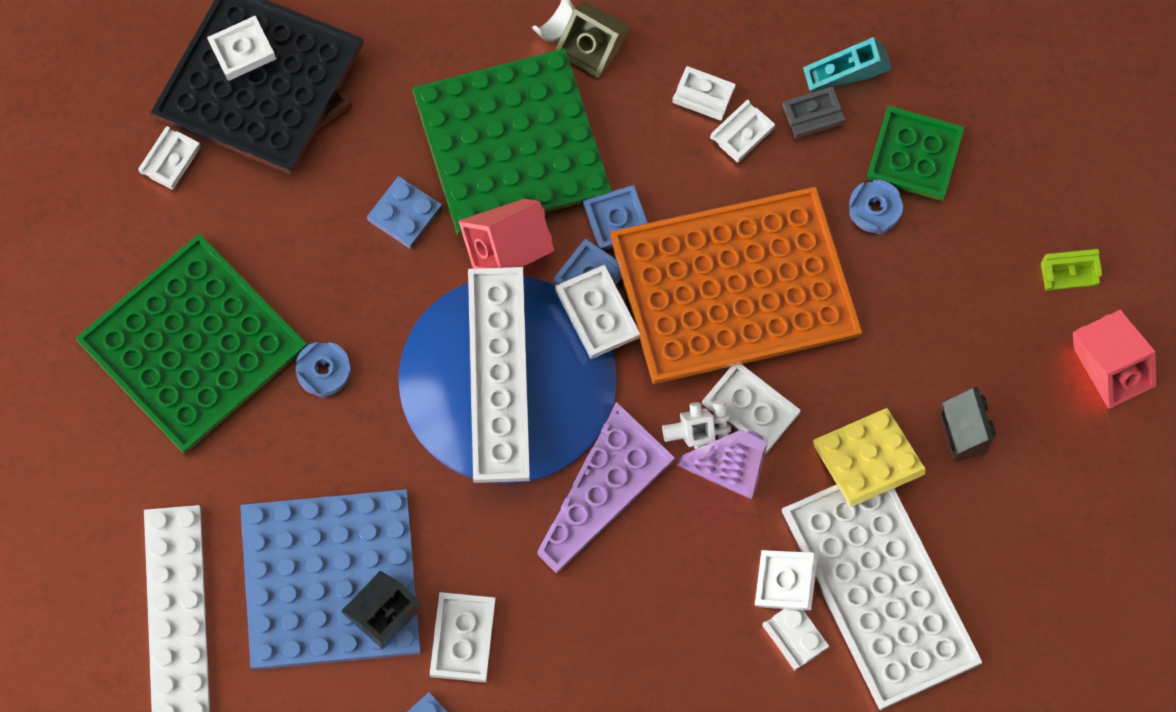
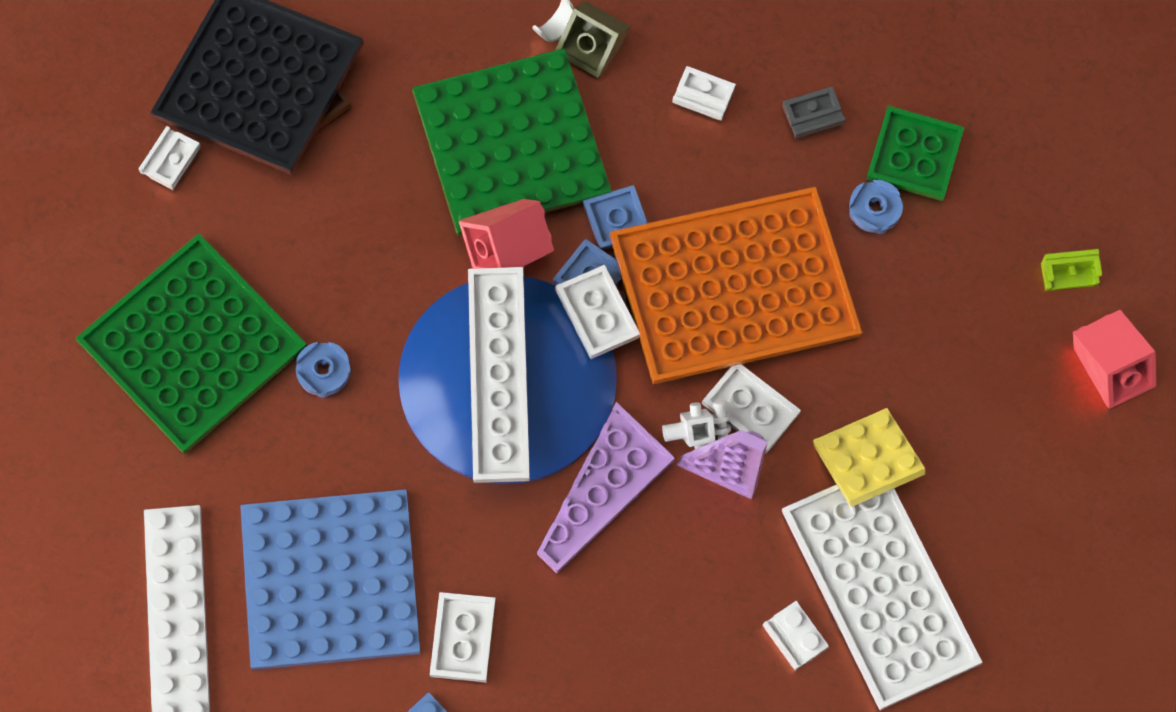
white plate [207,16,276,81] -> none
pearl dark grey slope [341,571,421,650] -> none
medium blue plate [367,176,442,249] -> none
white plate [710,99,775,163] -> none
white plate [755,550,818,610] -> none
teal slope [803,37,892,92] -> none
pearl dark grey slope [939,387,996,462] -> none

